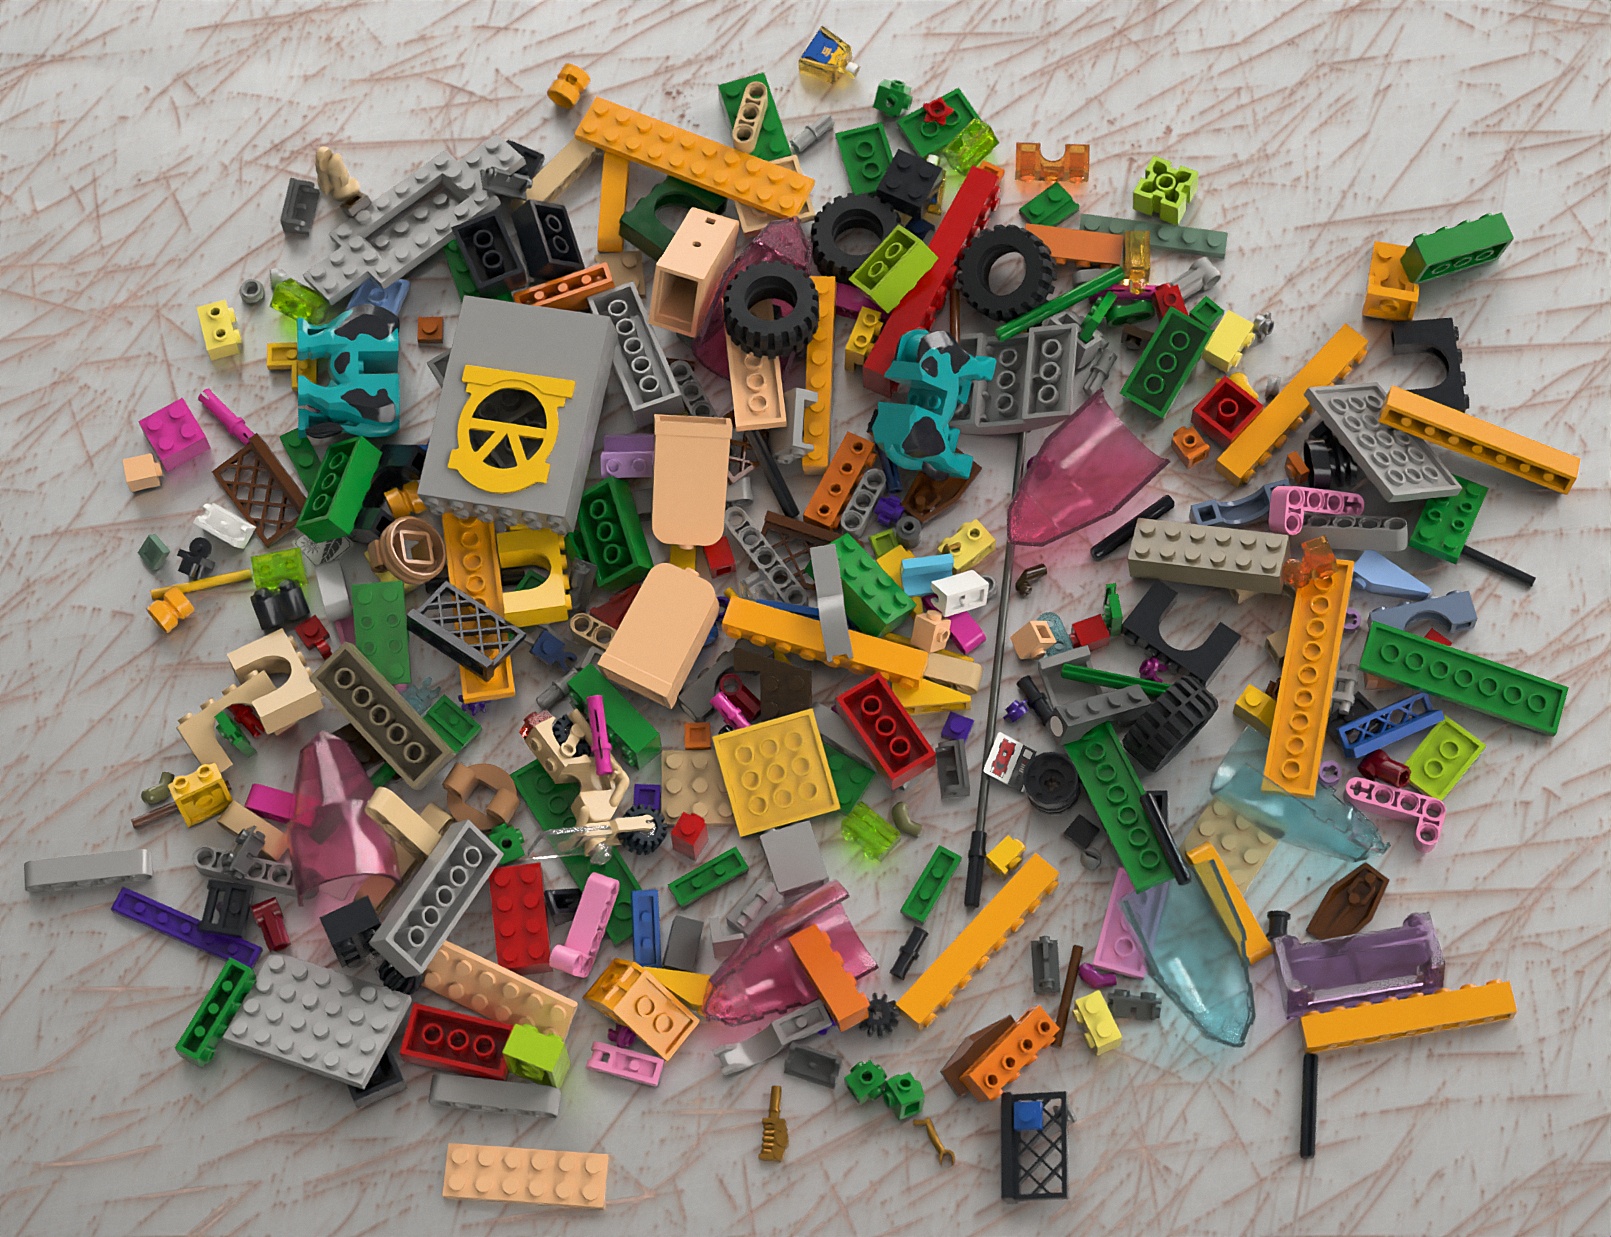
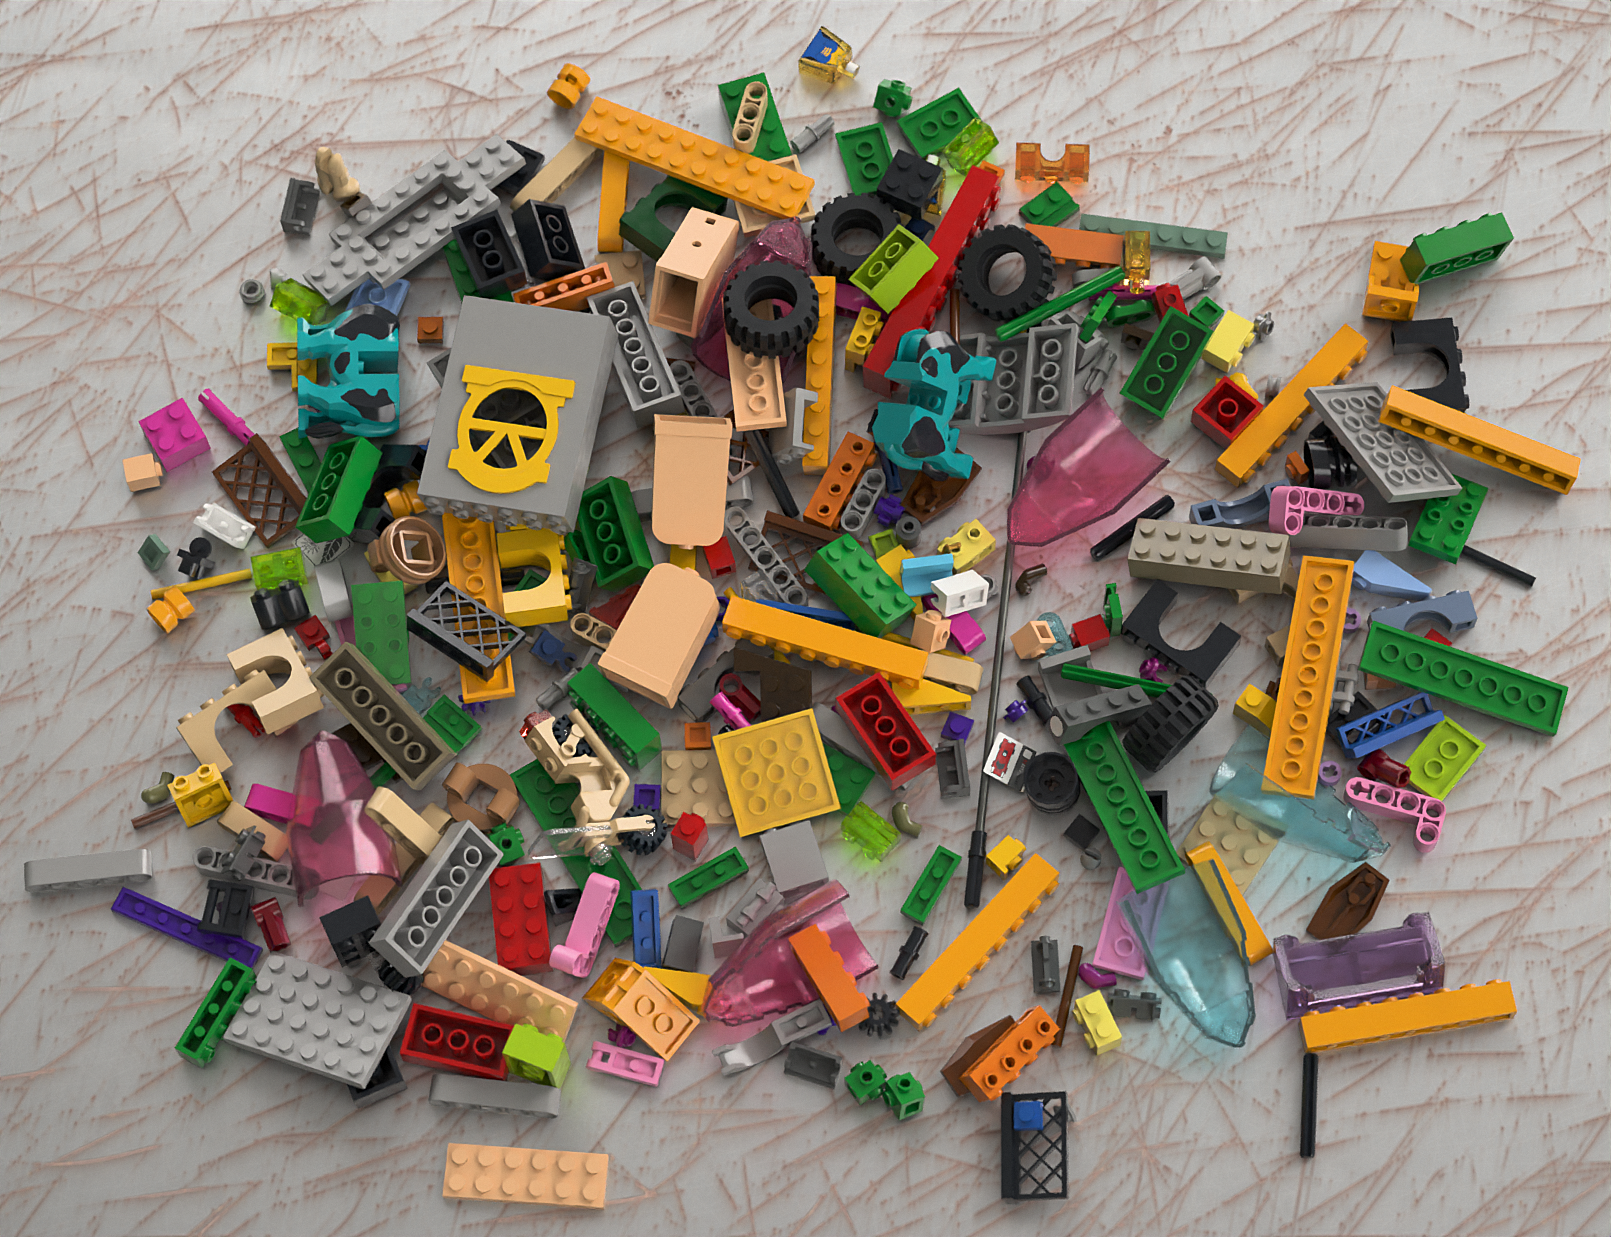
light yellow brick [197,300,242,361] -> none
green plate [214,711,257,758] -> none
dark grey hinge [480,166,533,201] -> none
dark pink pin [586,695,613,776] -> none
lavender panel [601,433,654,478] -> none
pearl gold piece [758,1086,789,1162] -> none
light grey piece [810,544,853,662] -> none
pearl gold piece [913,1117,955,1166] -> none
red plate [923,97,954,126] -> none
lime brick [1133,155,1198,226] -> none
black axle [1140,793,1192,886] -> none
orange brick [1171,426,1210,470] -> none
black bush [1266,910,1291,943] -> none
clear orange brick [1283,535,1338,588] -> none

